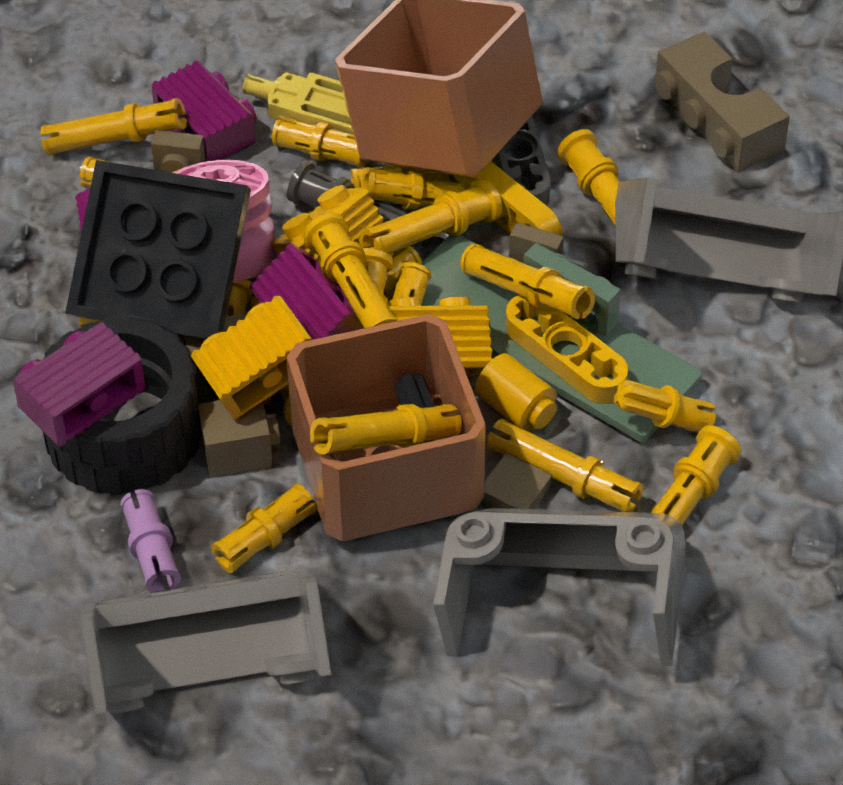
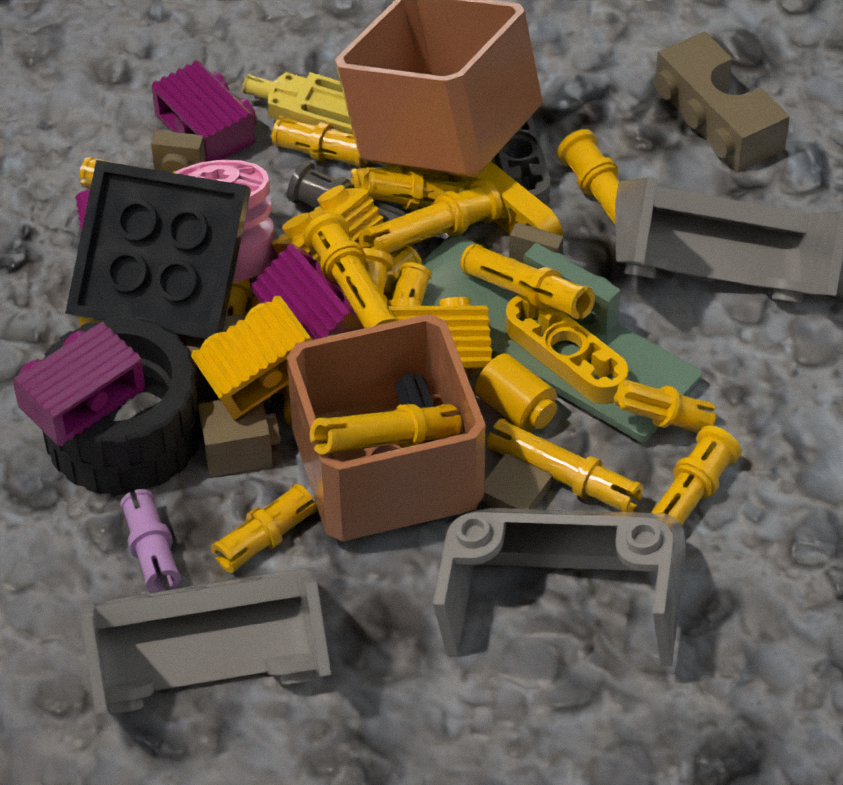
yellow pin [40,98,187,156] -> none

